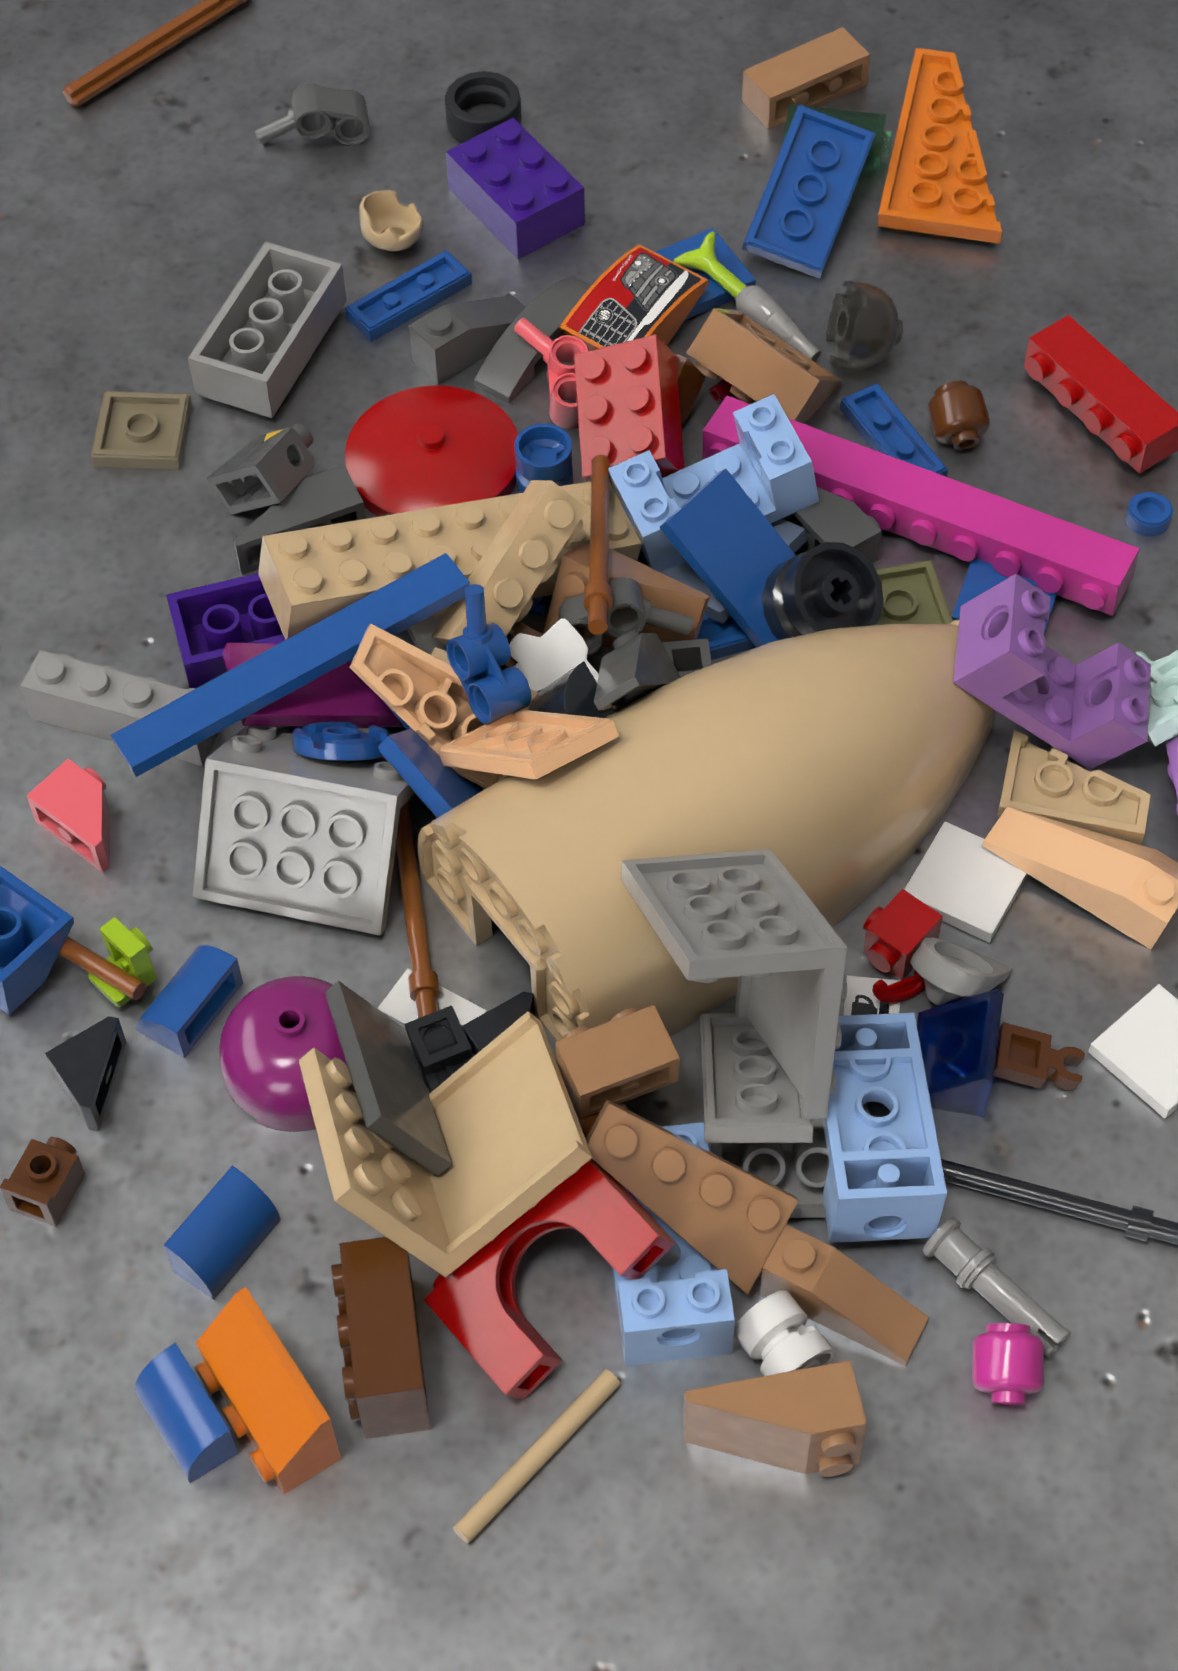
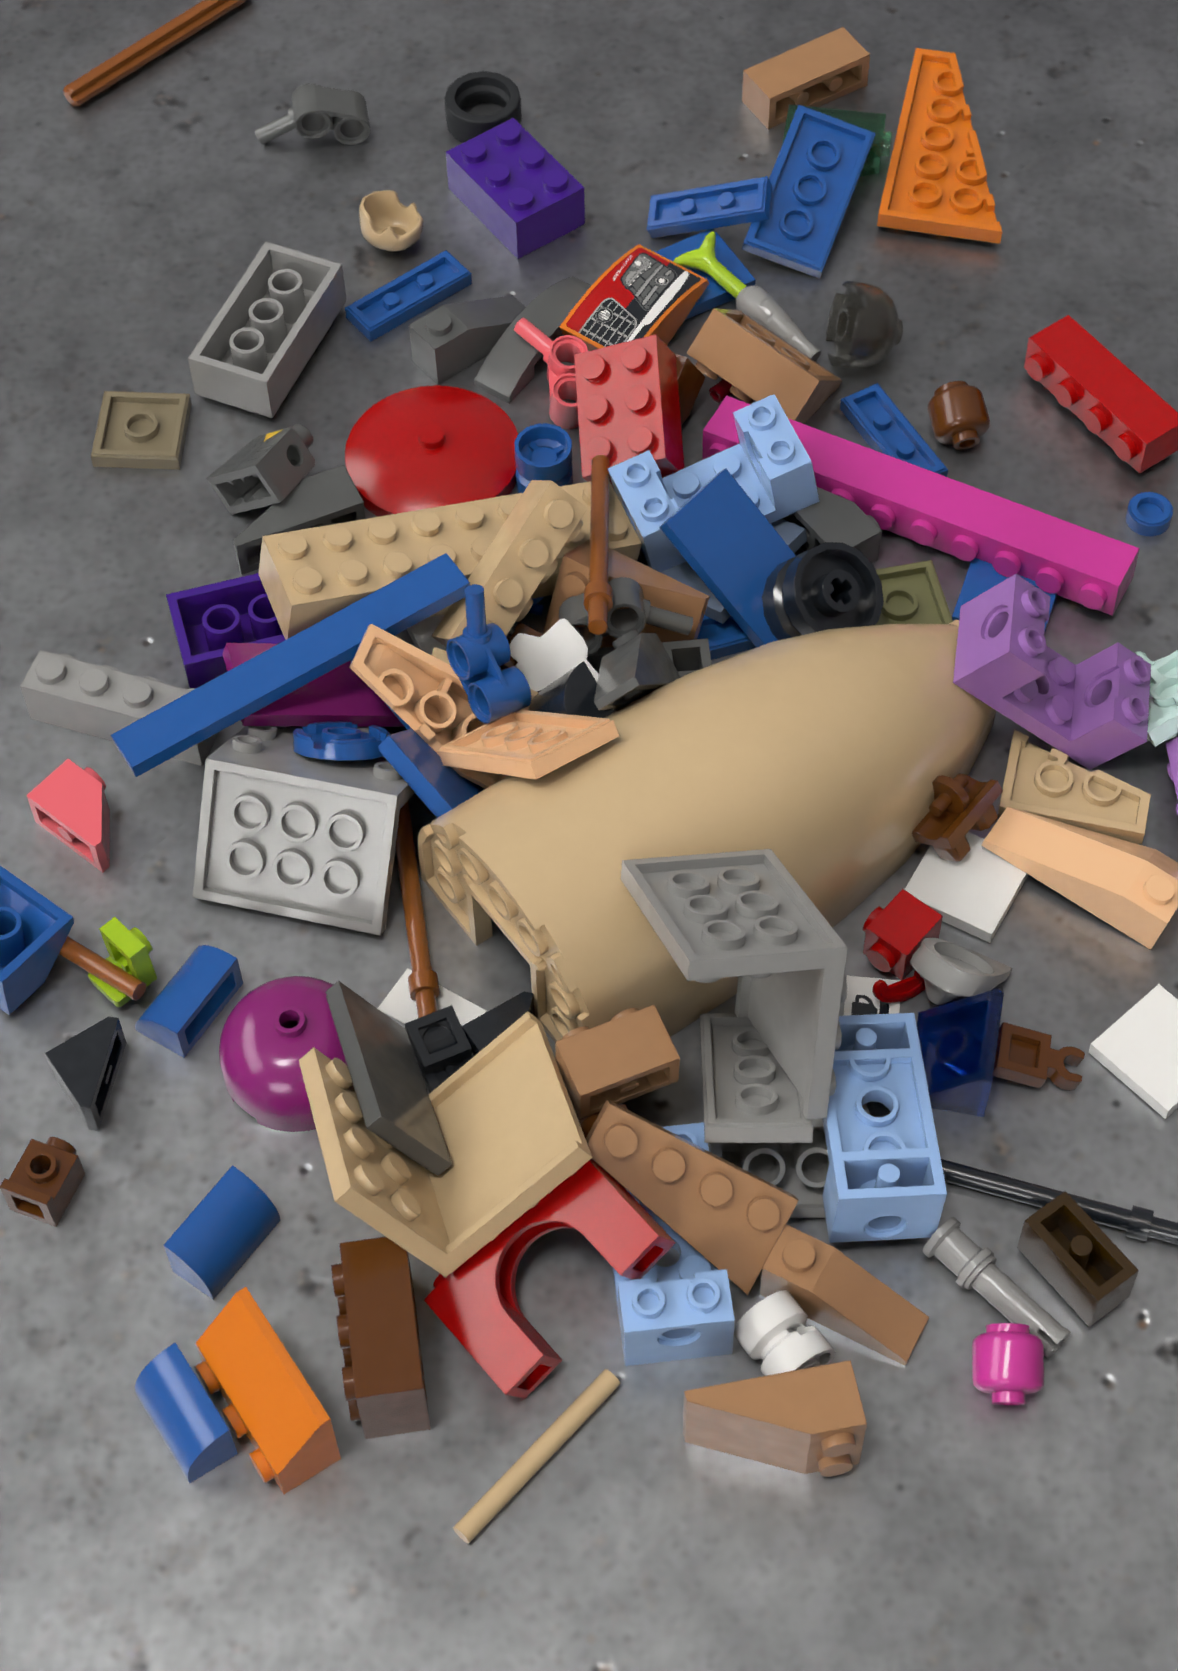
none -> blue tile [647,177,772,238]
none -> reddish brown hips [912,773,1003,862]
none -> dark brown brick [1017,1191,1139,1327]

